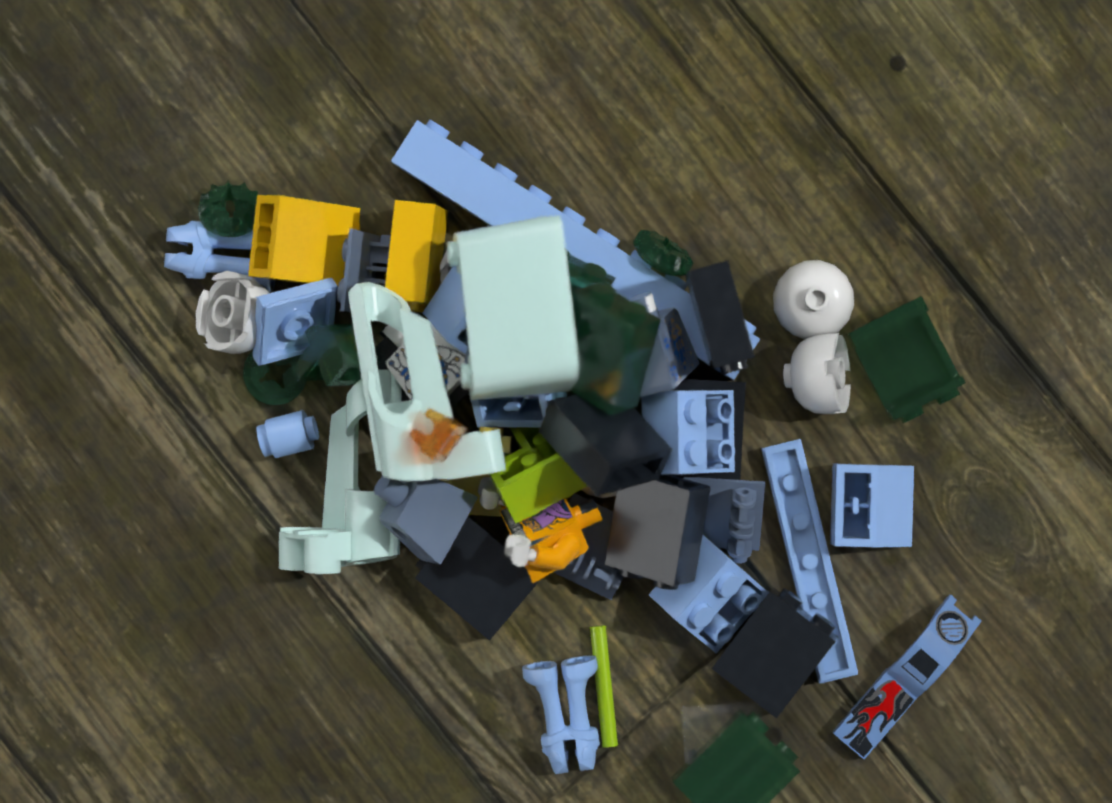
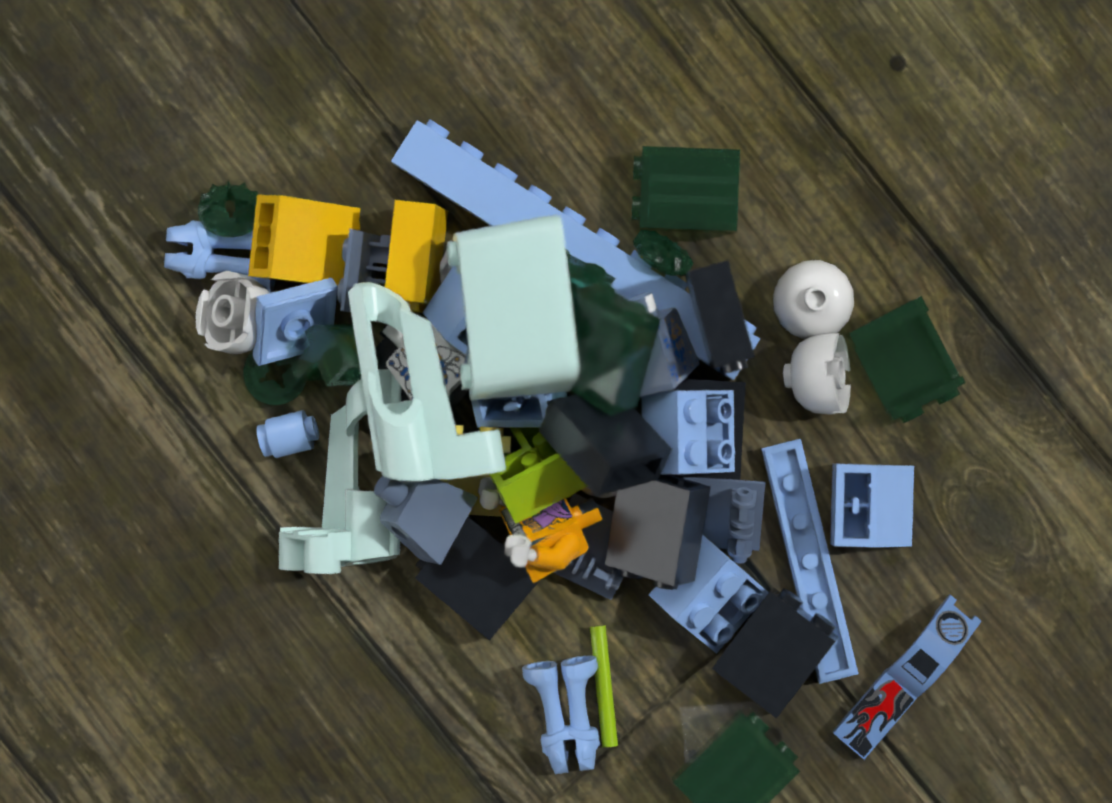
clear orange tile [410,408,468,463] -> none
none -> clear green brick [631,146,740,233]

